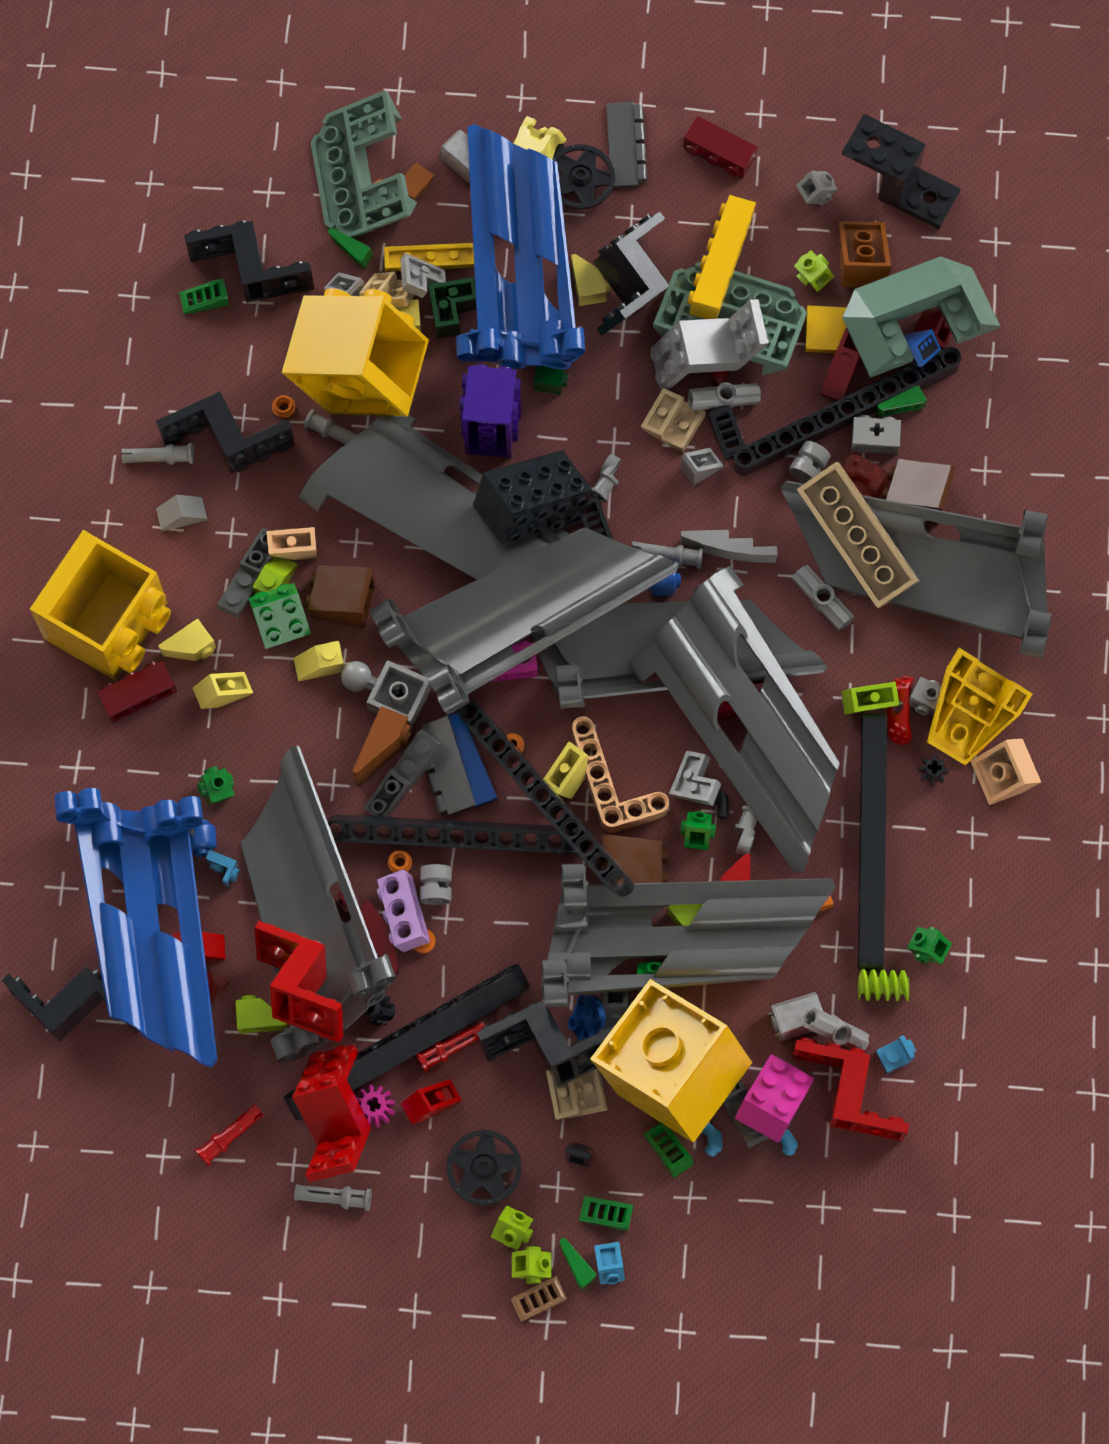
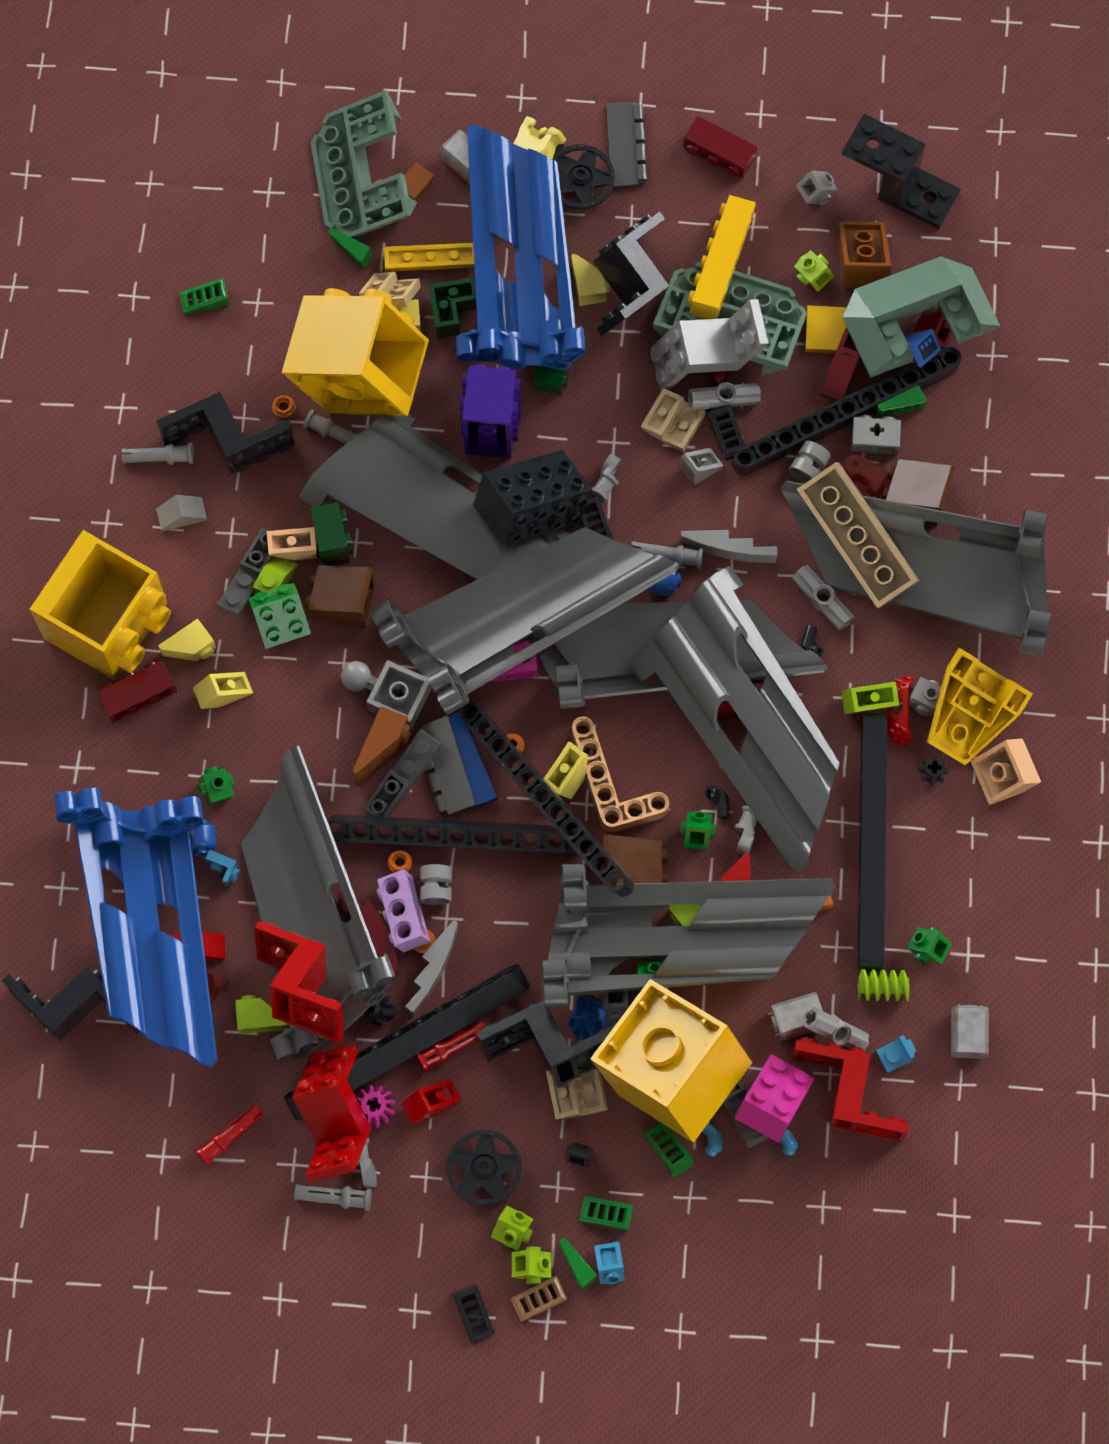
black bracket [184,220,314,303] -> none
light yellow slope [294,641,344,682] -> none
light grey slope [324,272,364,296] -> none
light grey plate [400,253,446,298] -> none
light grey plate [669,751,721,806] -> none
none -> dark green brick [311,502,353,566]
none -> light grey connector [356,1138,377,1188]
none -> light grey slope [405,920,458,1017]
none -> black slope [452,1284,494,1342]
none -> black arm [801,625,824,657]
none -> flat silver piece [951,1004,989,1059]

